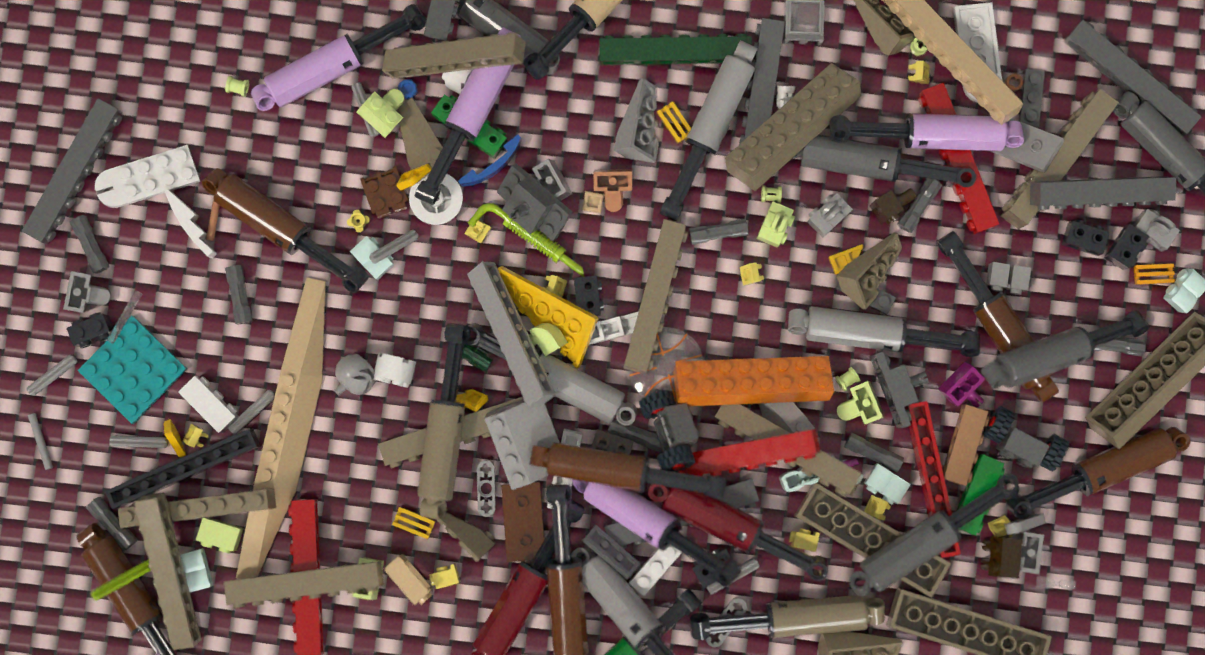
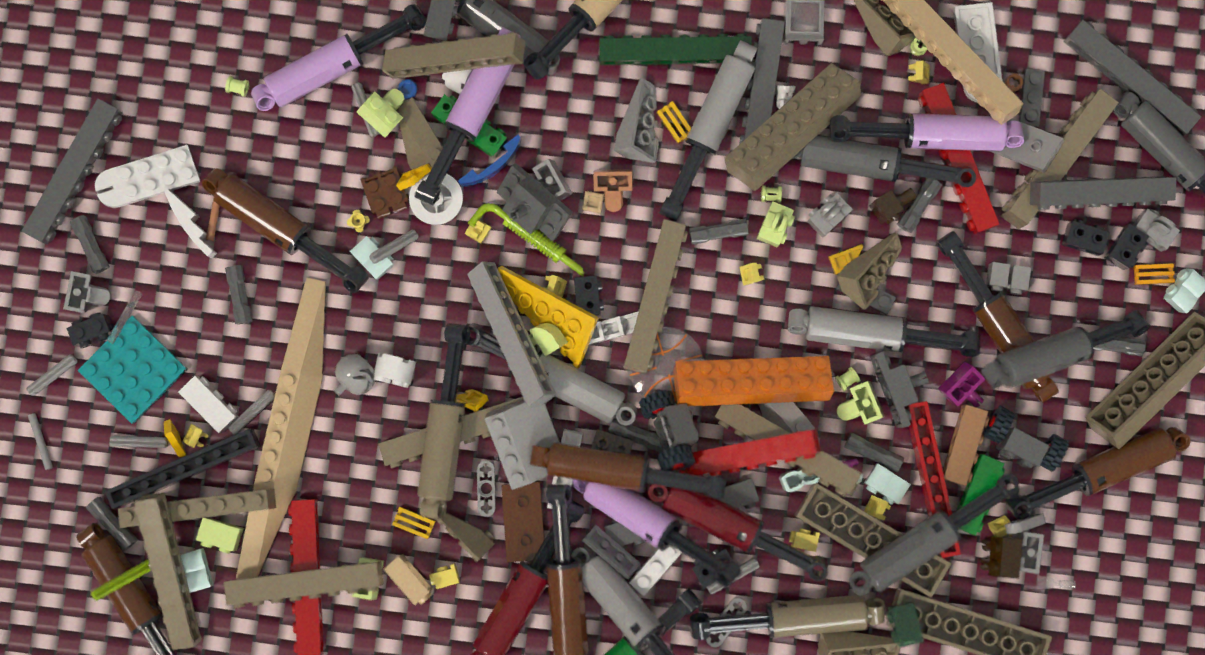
clear green axle [462,344,493,372] -> none
none -> clear green brick [886,601,923,648]

